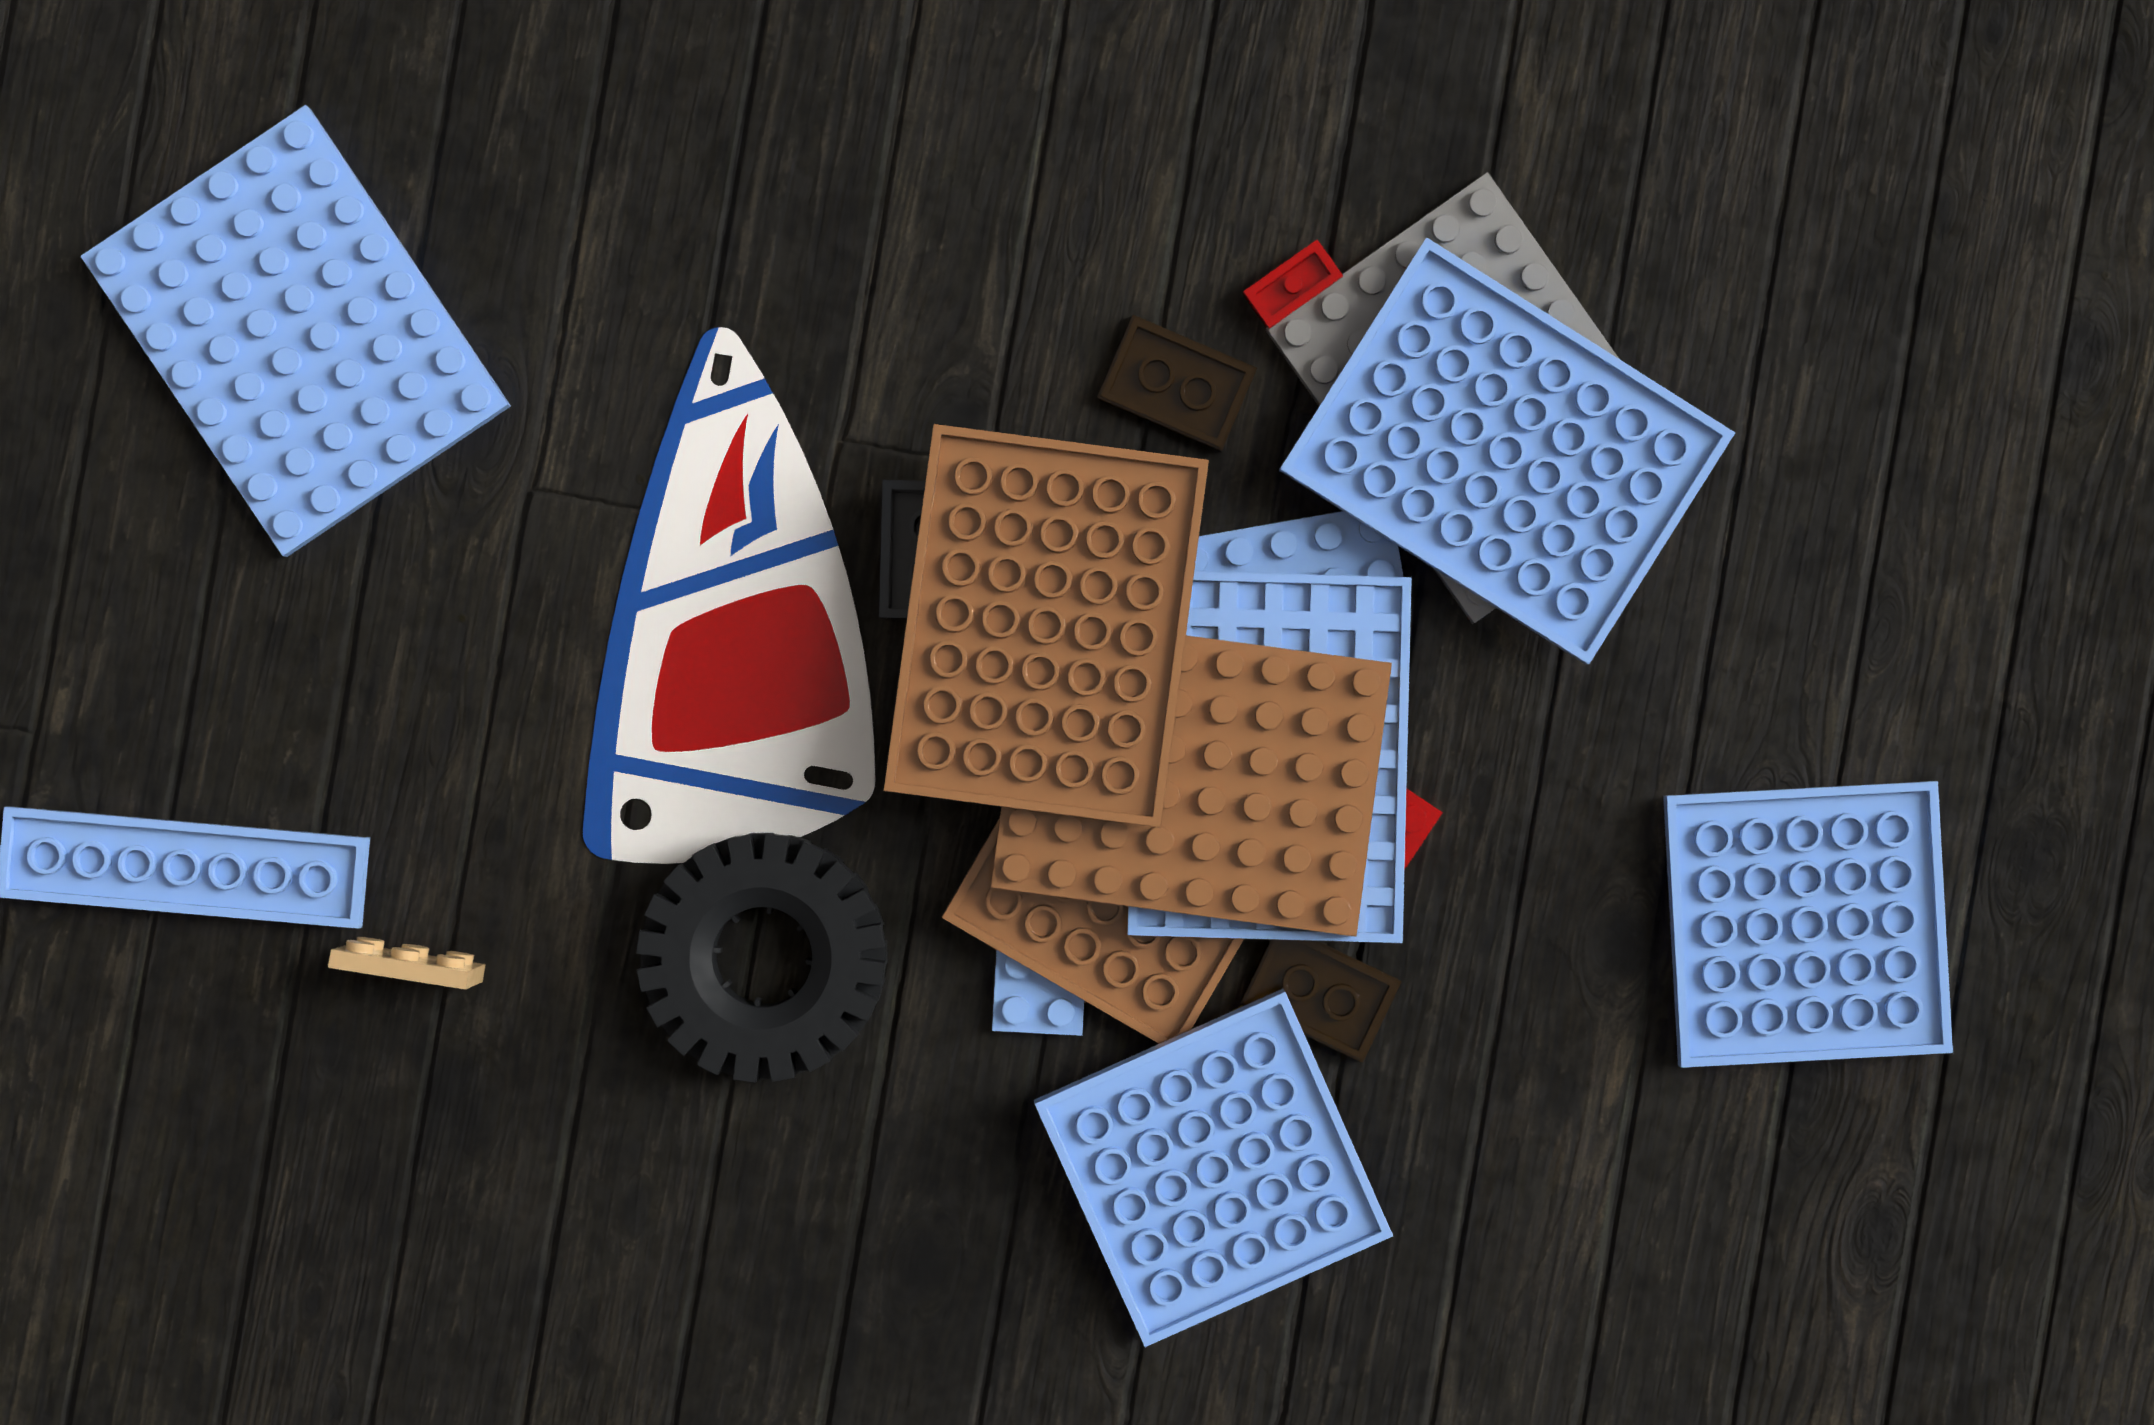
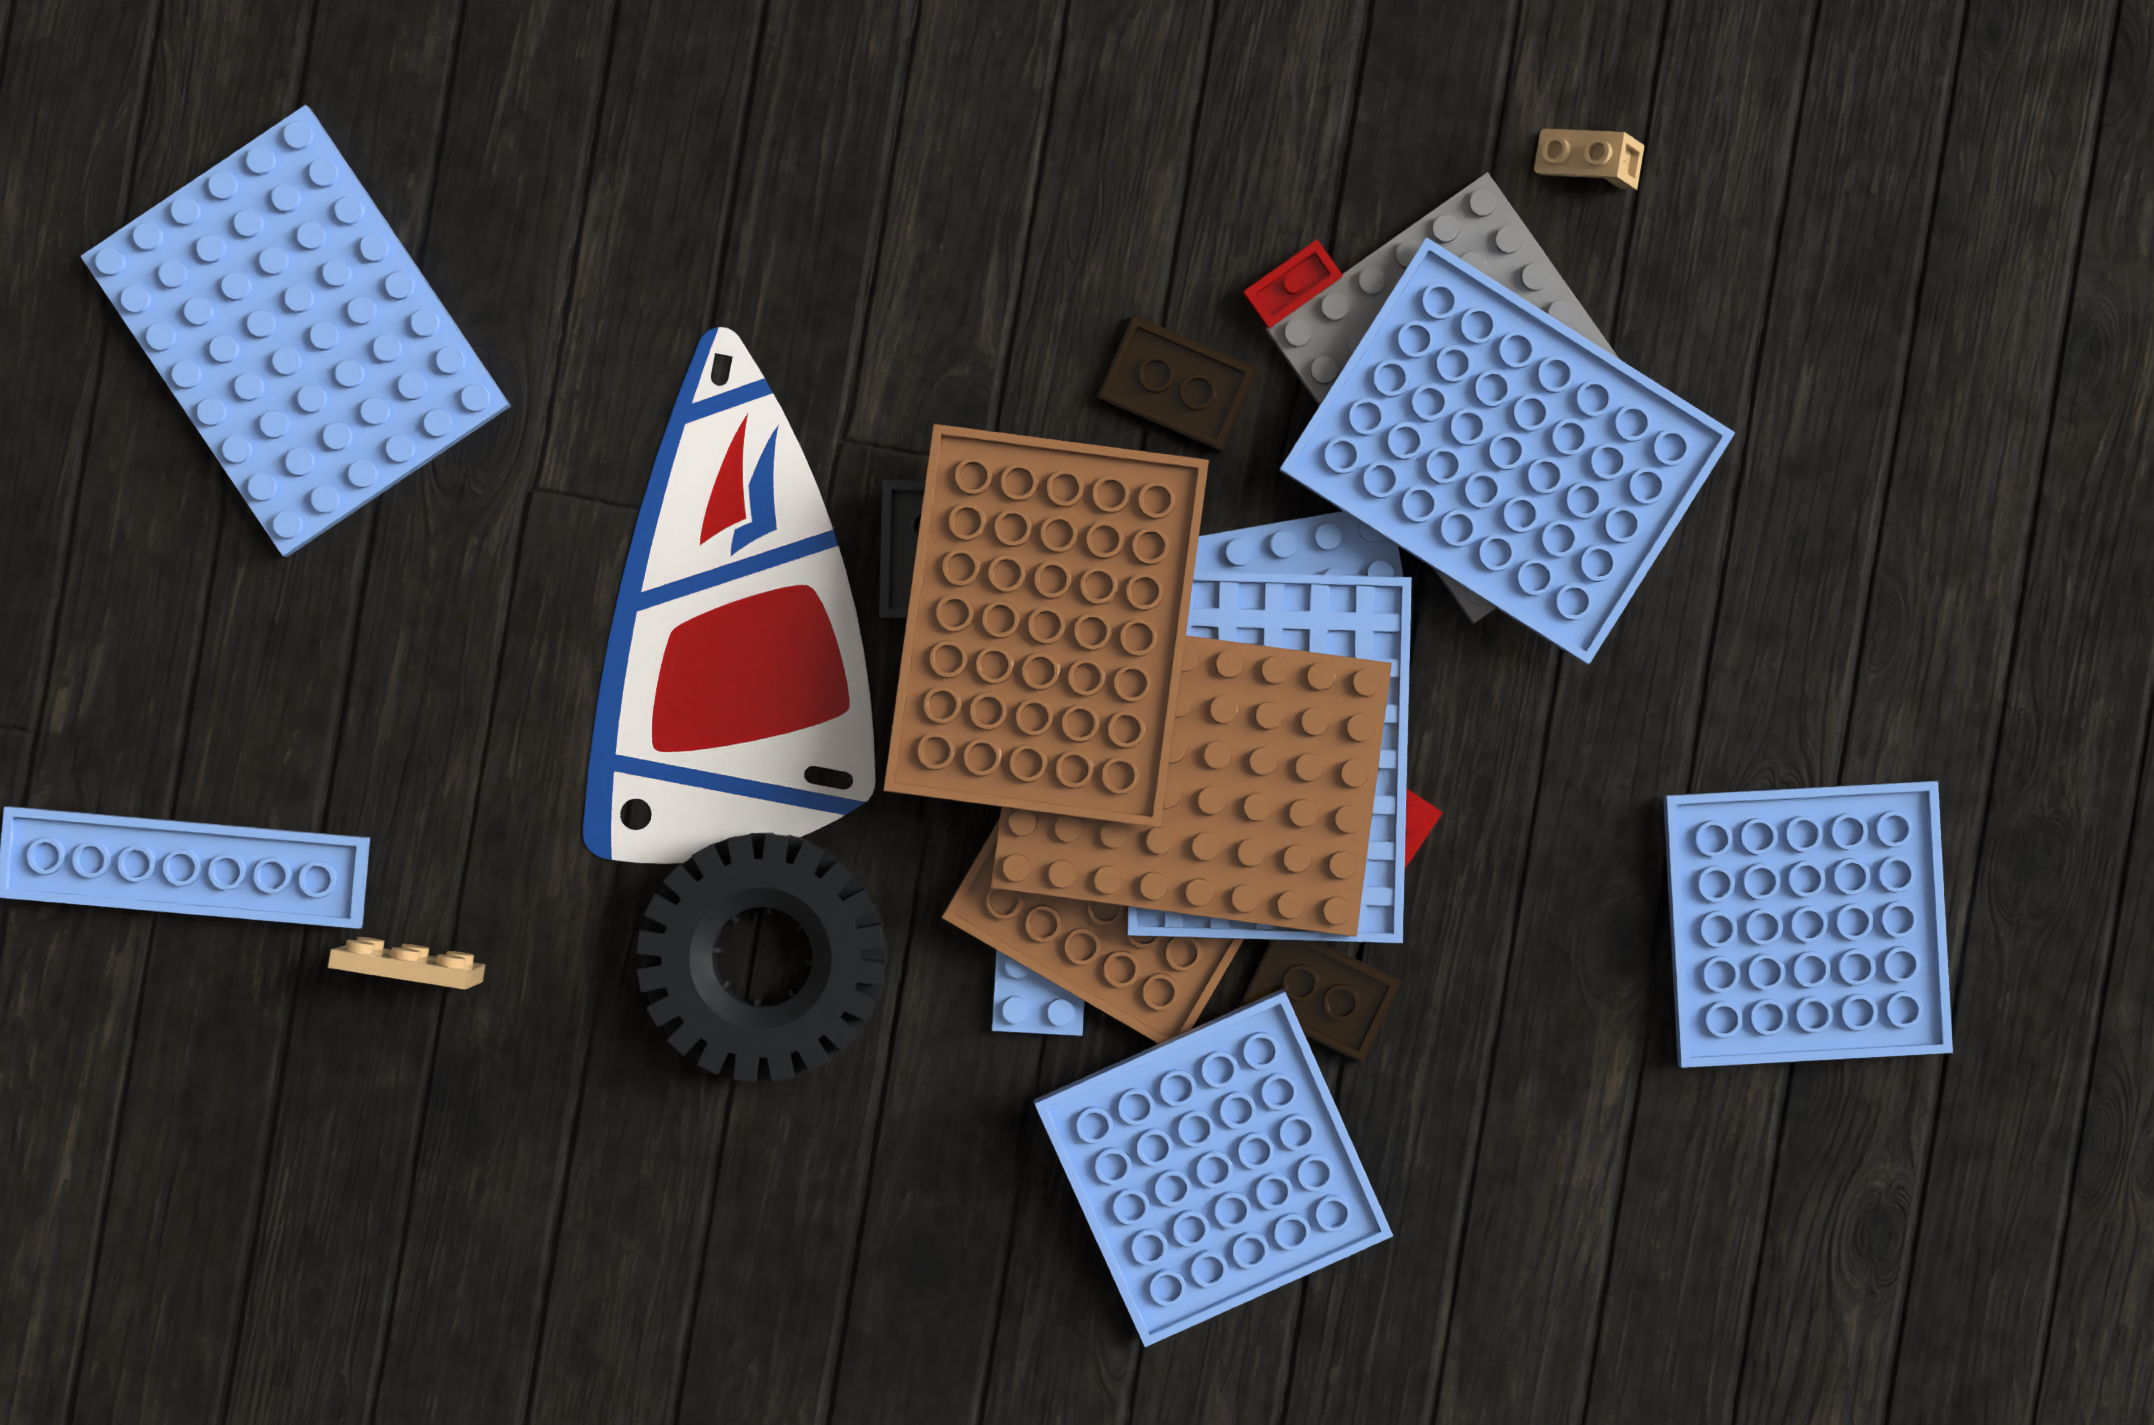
none -> tan bracket [1534,129,1645,190]

